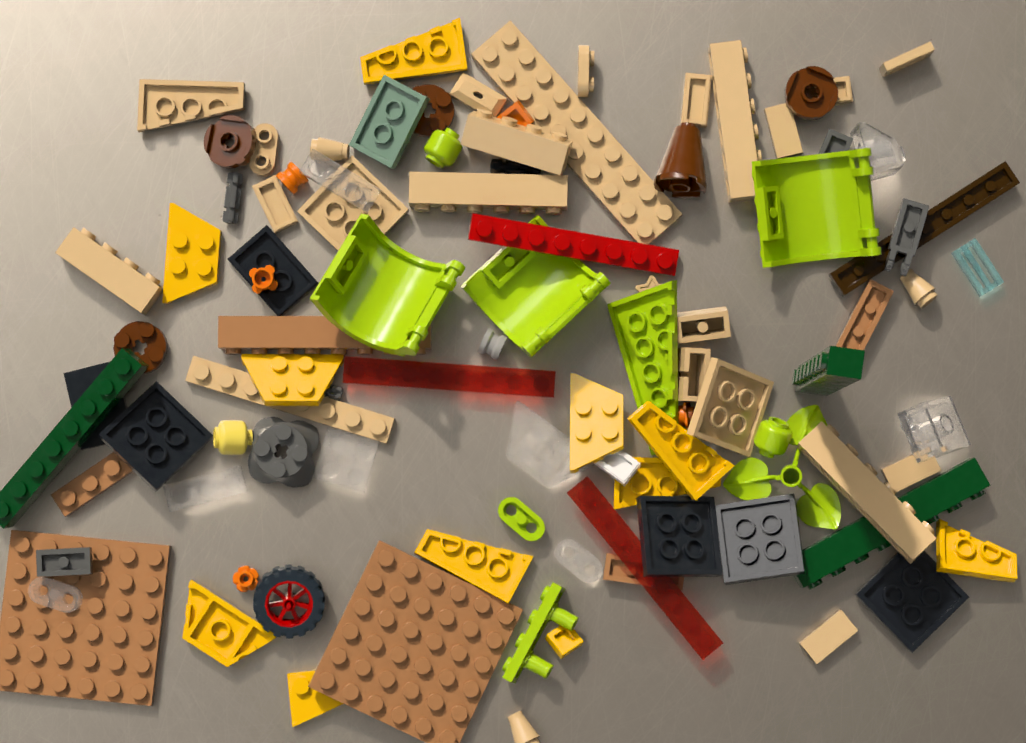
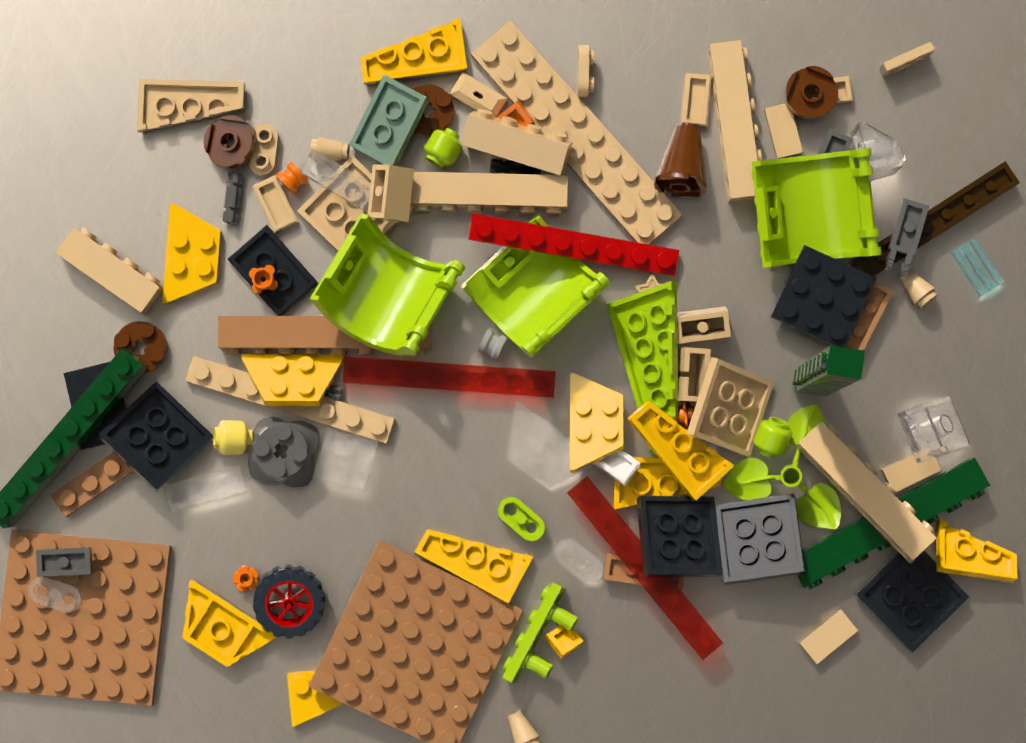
none -> tan brick [367,165,414,222]
none -> black plate [770,245,877,348]

